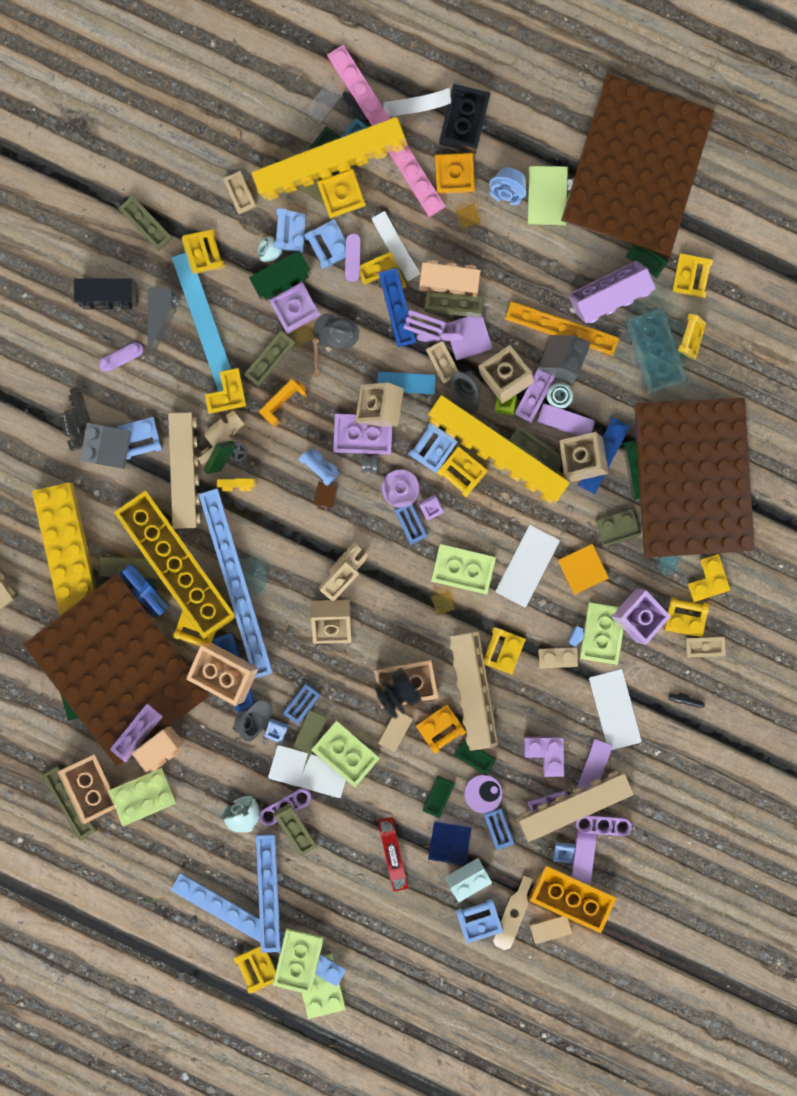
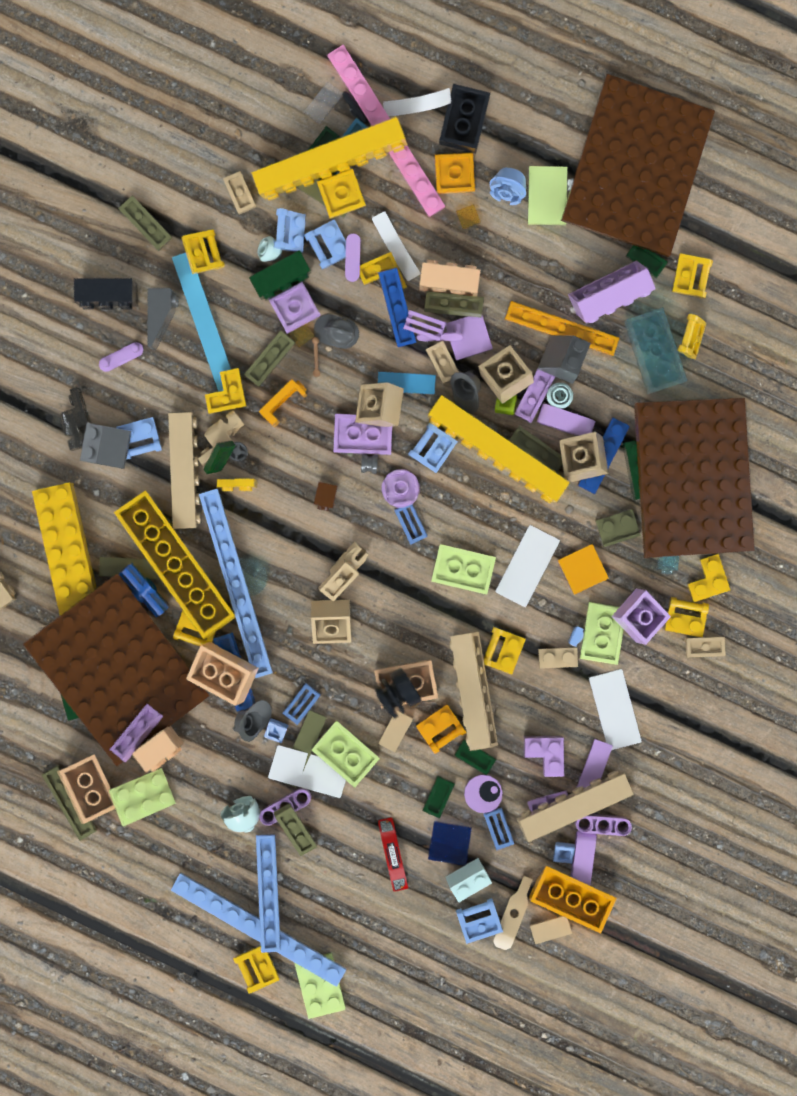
yellowish green tile [273,928,324,995] -> none
light blue plate [299,448,340,486] -> none
lavender tile [418,494,444,521] -> none
clear yellow tile [431,591,455,615] -> none
yellow plate [437,446,488,497] -> none
black piece [668,693,705,708] -> none

